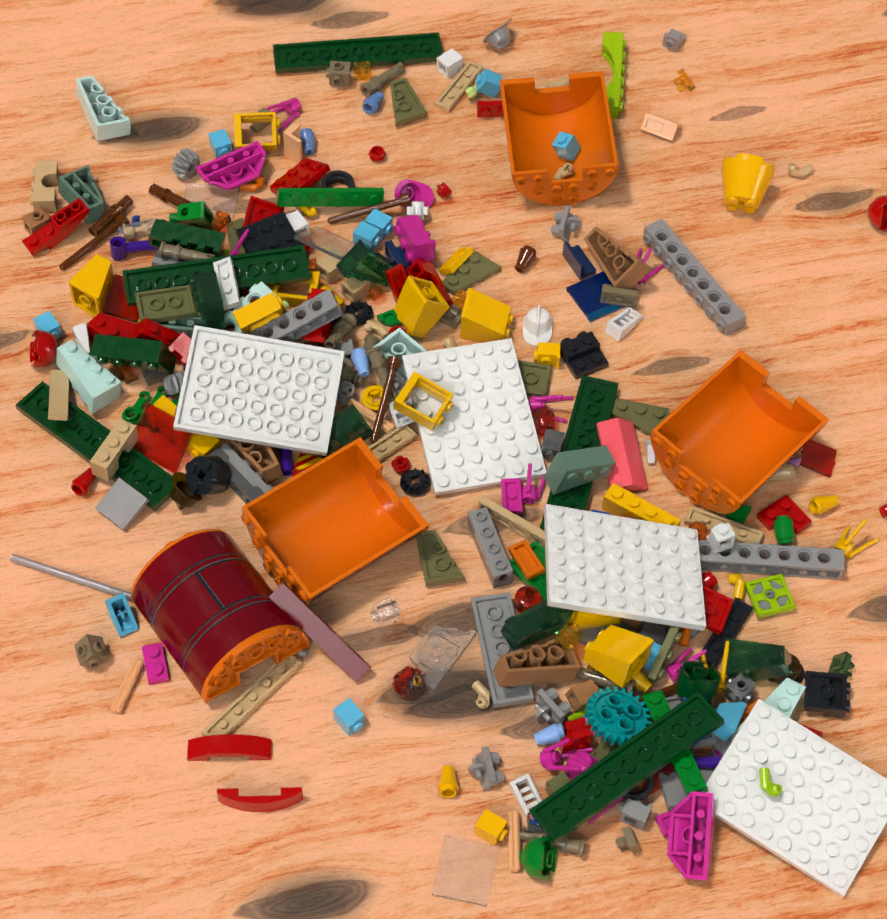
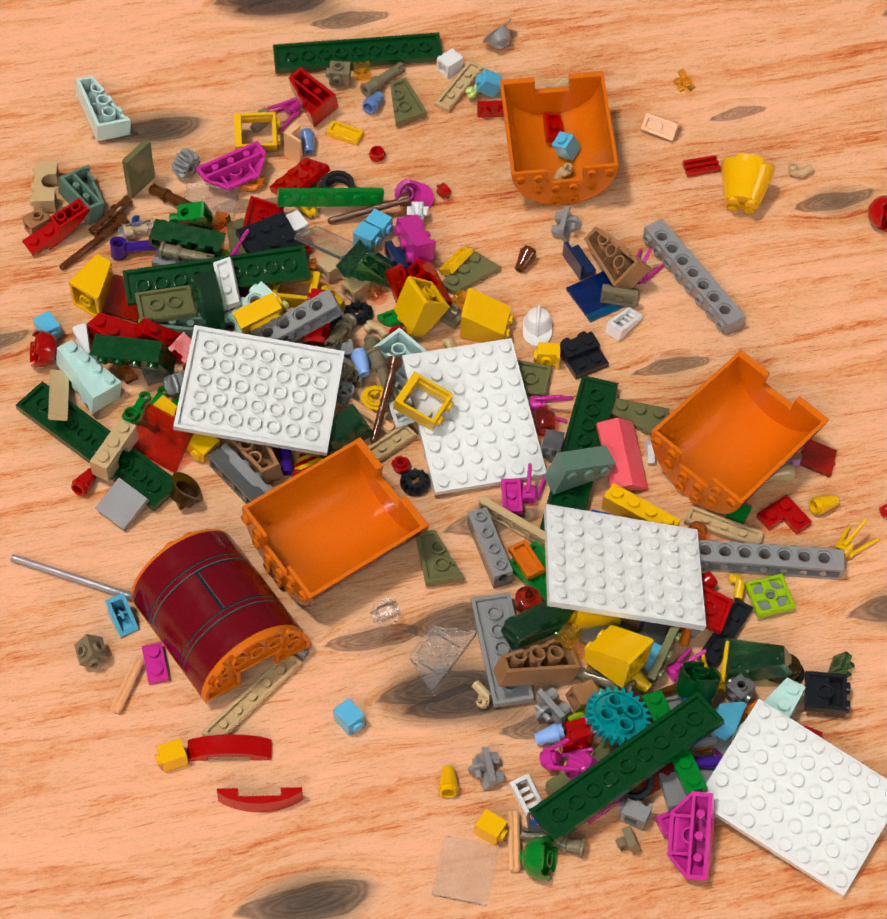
black brick [185,456,231,495] -> none
medium azure brick [208,129,232,158] -> none
tile [269,582,371,683] -> none
clear red head [392,666,423,697] -> none
lime arch [602,31,626,119] -> none
light grey bracket [662,29,686,52] -> none
white brick [706,523,736,554] -> none
lime arm [759,768,782,797] -> none
green brick [773,515,795,544] -> none
none -> olive tile [122,139,155,198]
none -> yellow brick [155,738,188,773]
none -> red wedge [289,67,339,128]
none -> yellow tile [326,120,364,146]
none -> red plate [542,112,563,143]
none -> red tile [682,155,721,177]

